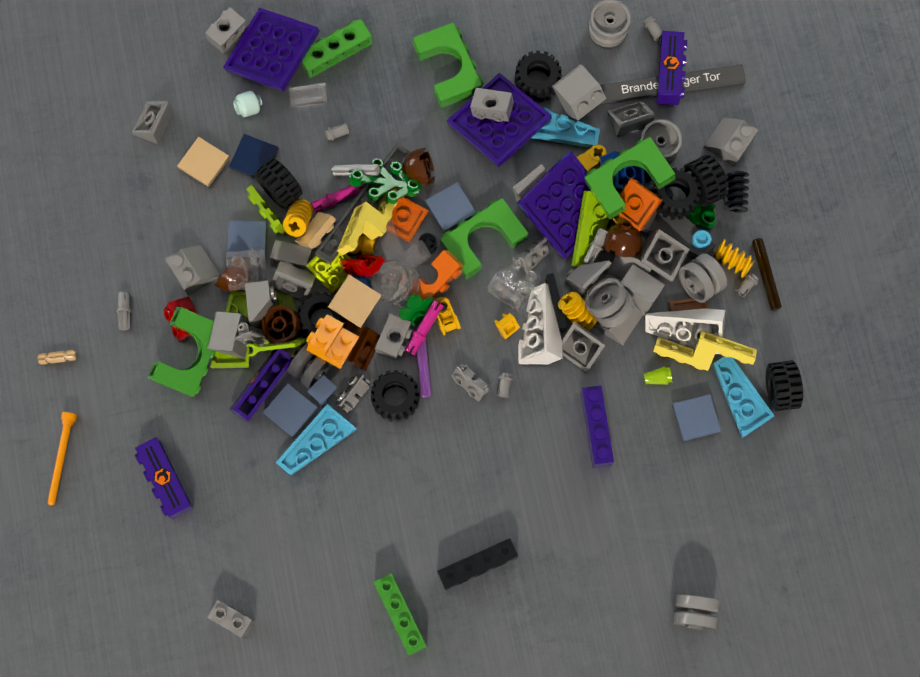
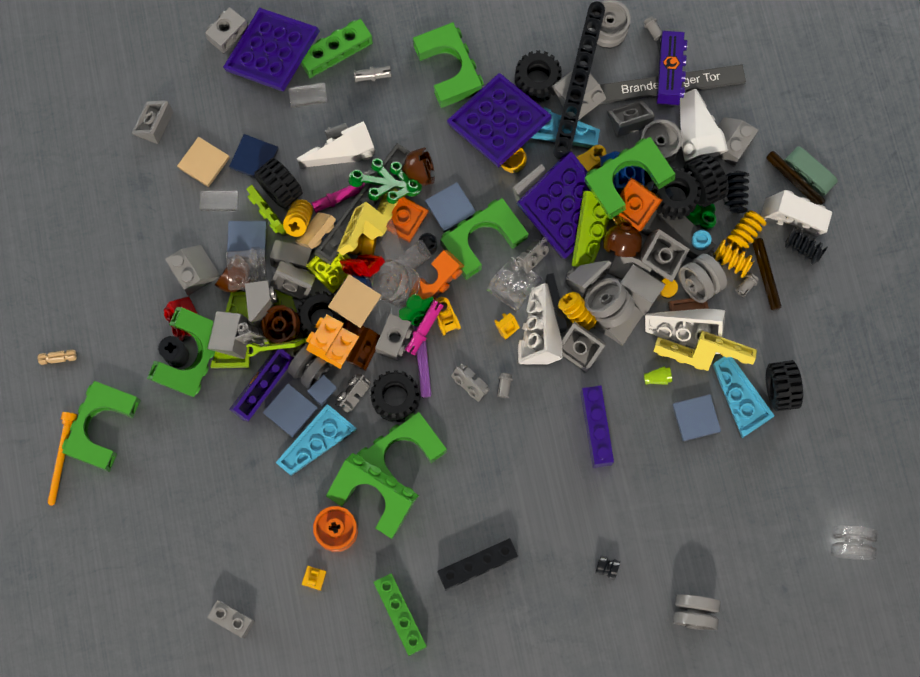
light grey axle [116,292,132,331] -> none
dark purple brick [135,437,193,519] -> none
light aqua head [233,91,262,117] -> none
light grey axle [331,164,381,176] -> none
light grey brick [470,88,514,122] -> none
light grey axle [584,228,608,264] -> none
none -> bright green arch [62,381,141,472]
none -> black piece [158,336,189,368]
none -> clear tile [200,191,239,211]
none -> white wedge [297,121,375,168]
none -> yellow tile [301,566,327,591]
none -> orange wheel [313,506,358,552]
none -> bright green arch [326,453,419,539]
none -> light grey pin [354,66,392,82]
none -> bright green arch [357,412,447,496]
none -> yellow hair [501,147,527,173]
none -> black beam [553,1,605,160]
none -> black wheel [595,555,620,580]
none -> yellow tile [660,278,678,298]
none -> white wedge [680,89,728,163]
none -> yellow piece [726,210,767,251]
none -> white wedge [761,190,832,236]
none -> dark brown axle [766,151,825,205]
none -> sand green beam [784,146,838,196]
none -> black piece [785,226,828,265]
none -> clear wheel [831,526,878,560]

